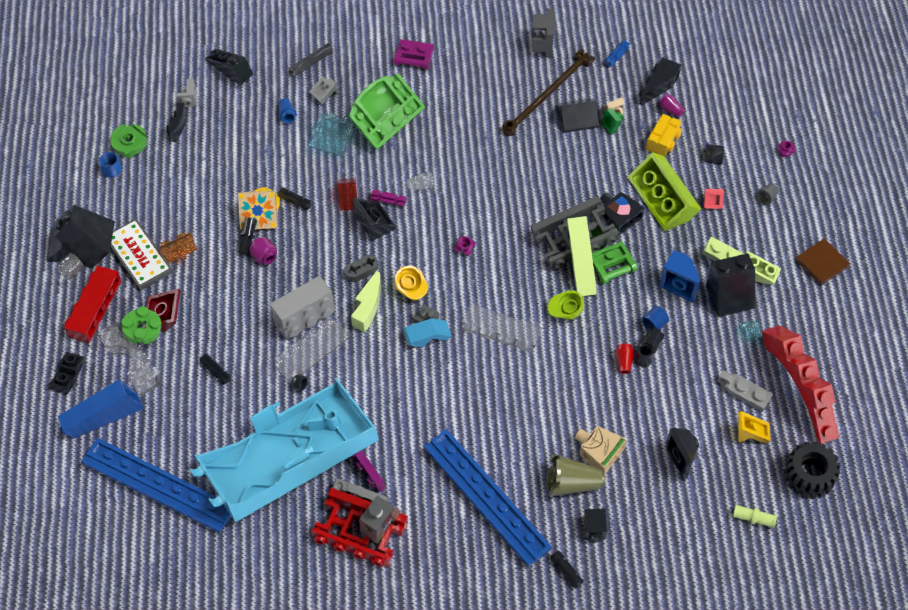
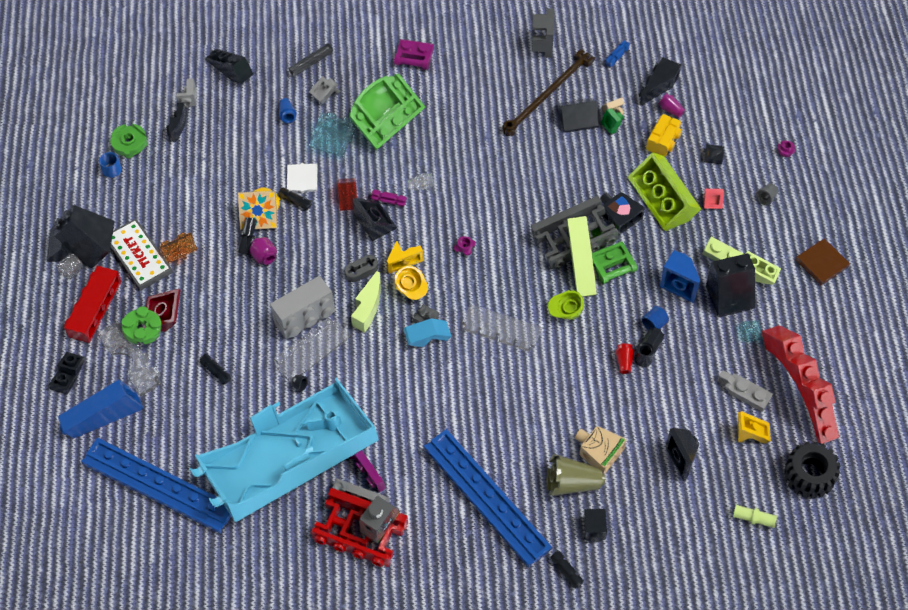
none -> white piece [287,163,317,193]
none -> yellow slope [387,241,424,274]

